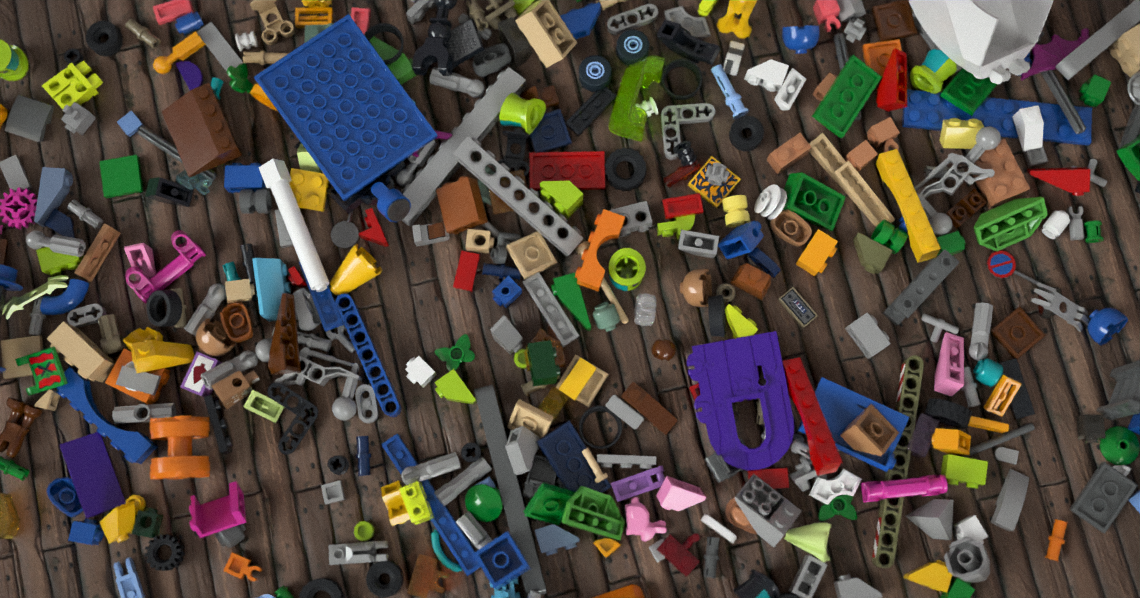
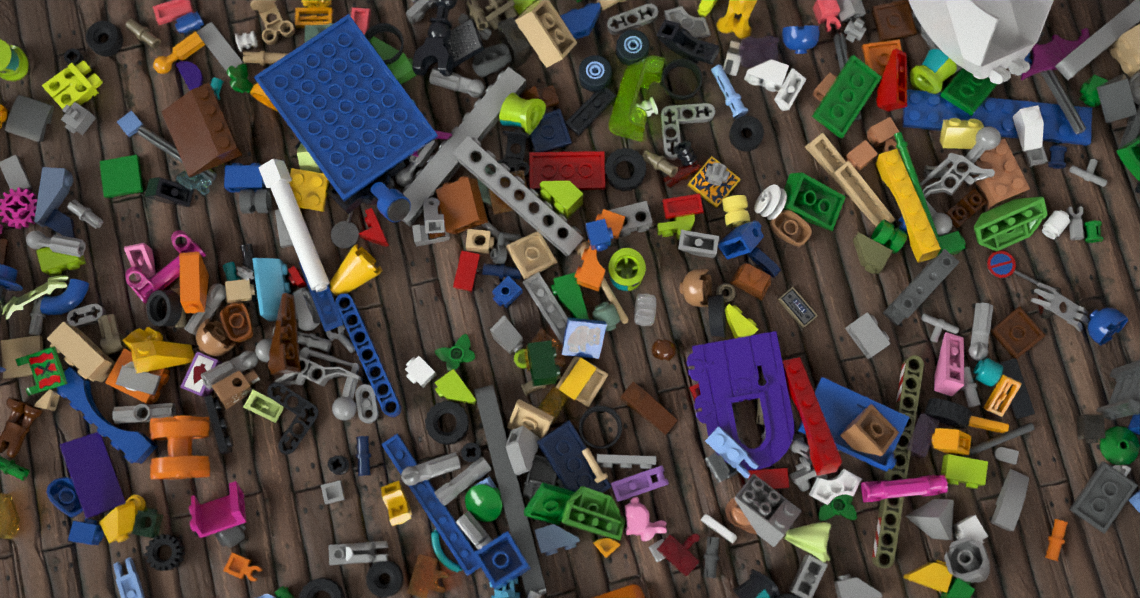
medium nougat plate [74,223,121,282] -> none
lime tile [354,521,375,541] -> none
neon yellow hips [399,481,435,525] -> none
light grey slope [605,395,644,429] -> none
bright pink slope [656,476,706,511] -> none
nougat brick [767,133,811,174] -> none
light orange brick [796,229,838,276] -> none
red slope [1027,167,1090,196] -> none
none -> orange slope [179,252,209,313]
none -> light grey axle [236,266,254,280]
none -> light grey leg [423,198,445,234]
none -> black tyre [425,401,469,445]
none -> tile [561,318,607,359]
none -> blue brick [586,219,613,251]
none -> dark tan pin [642,149,678,177]
none -> light blue hinge [705,426,759,478]
none -> clear purple bracket [739,36,779,67]
none -> green bar [894,132,943,251]
none -> dark blue bush [1048,145,1067,169]
none -> dark grey slope [1097,74,1137,123]

